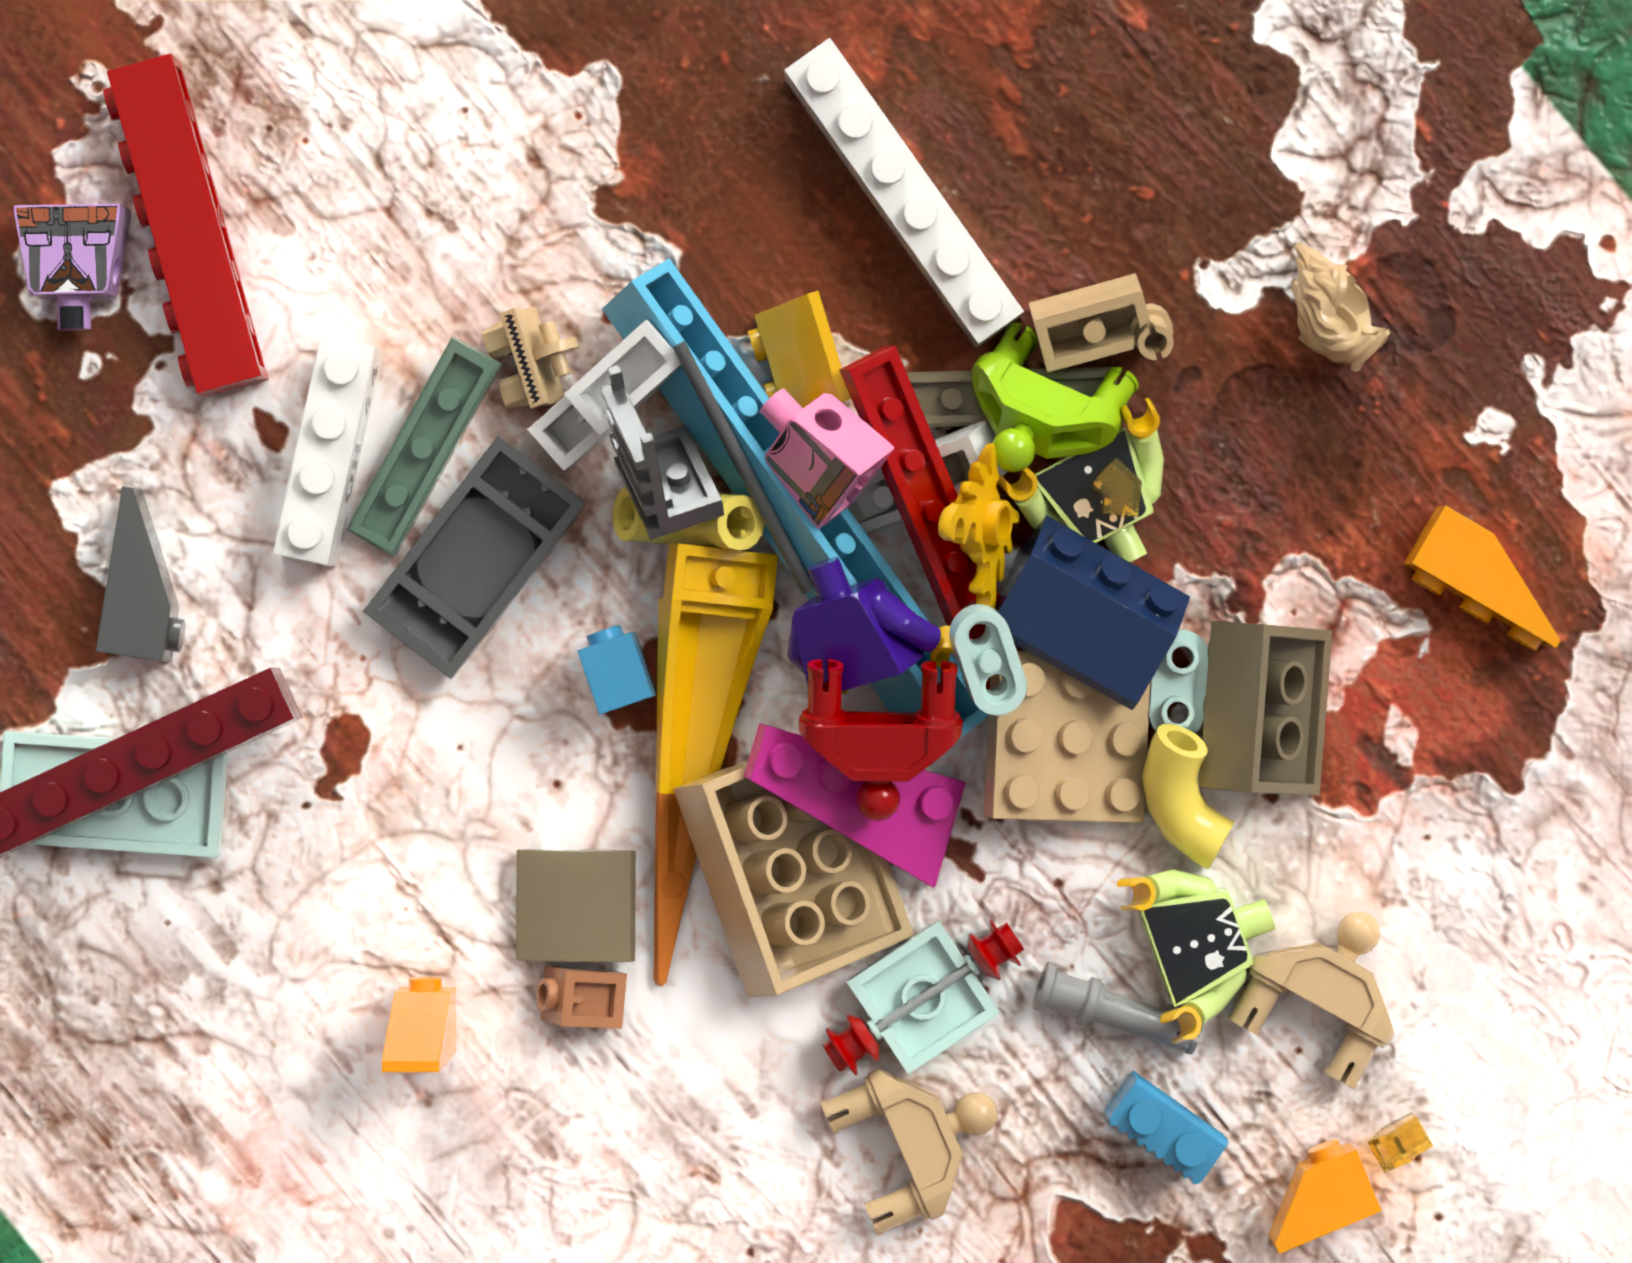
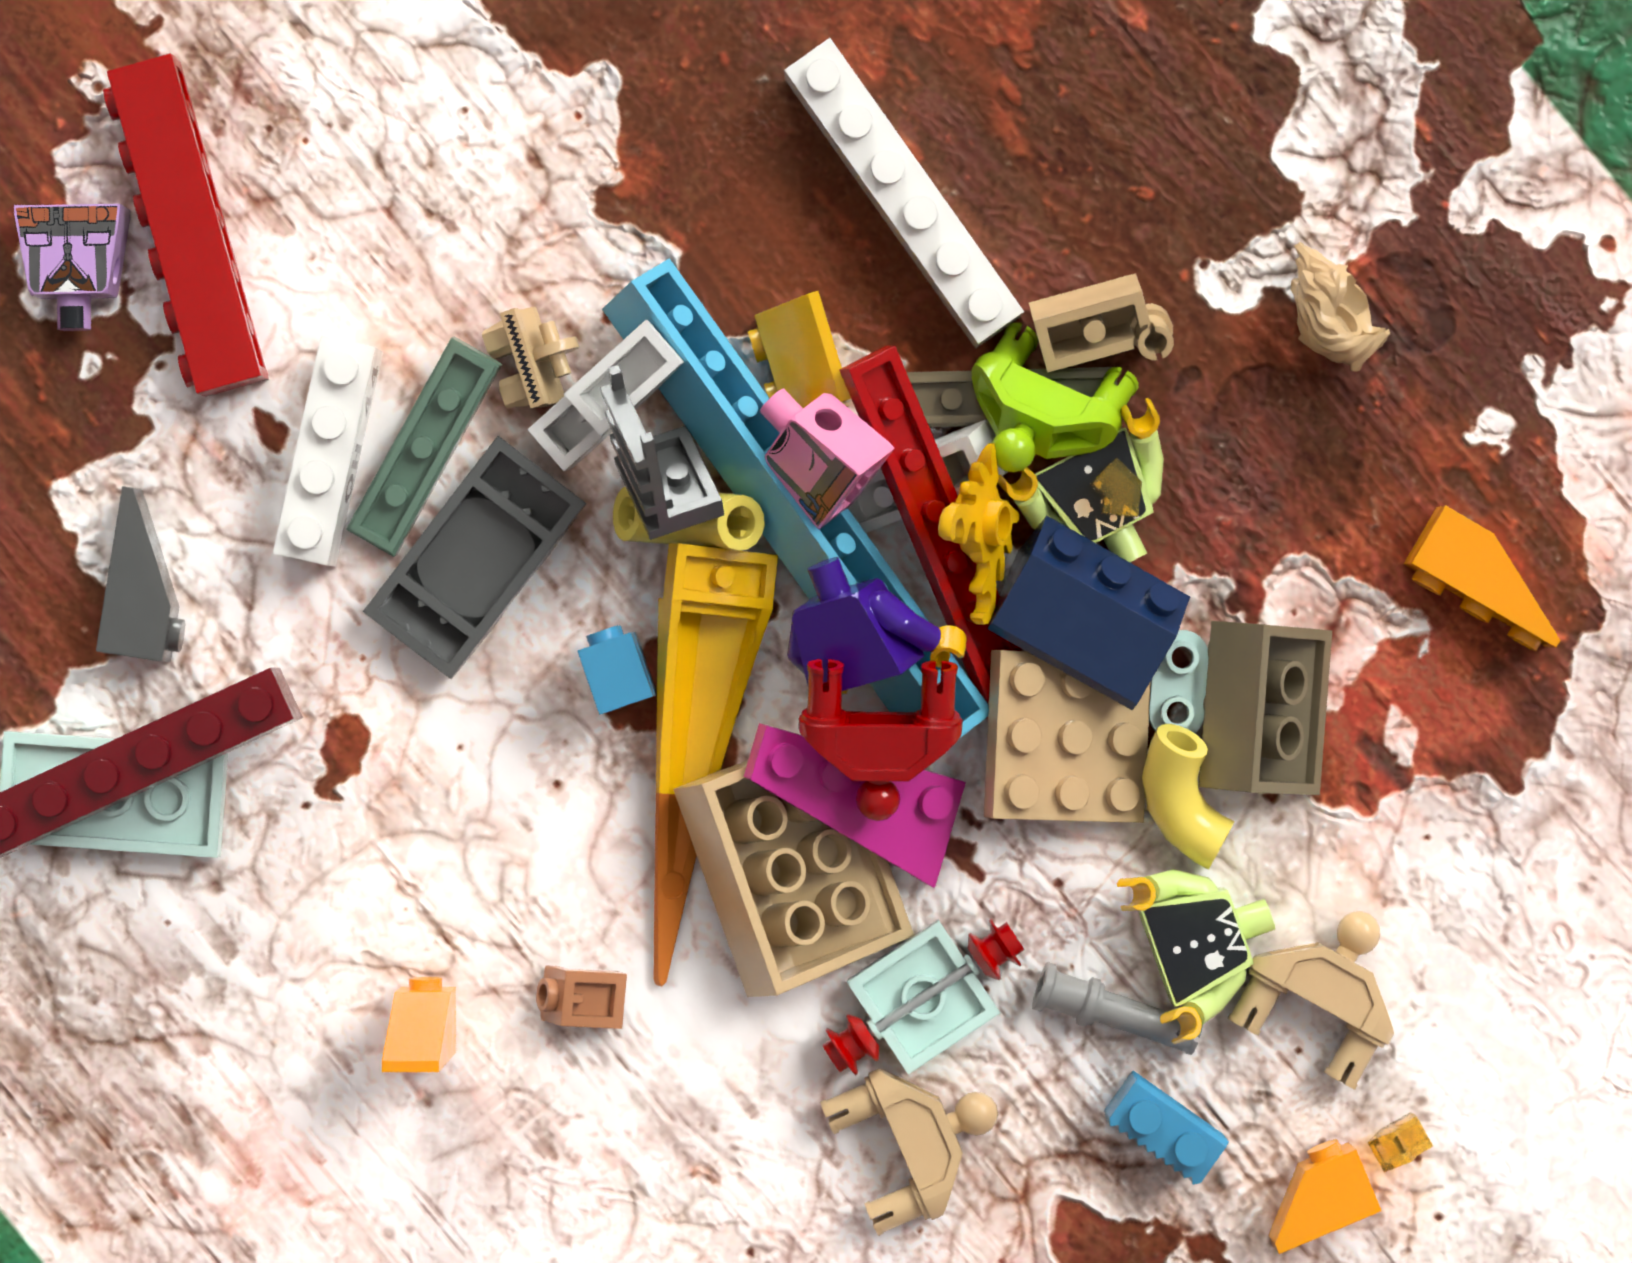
dark tan slope [516,849,636,962] -> none
dark grey axle [672,341,814,594] -> none
light aqua plate [949,604,1027,716] -> none

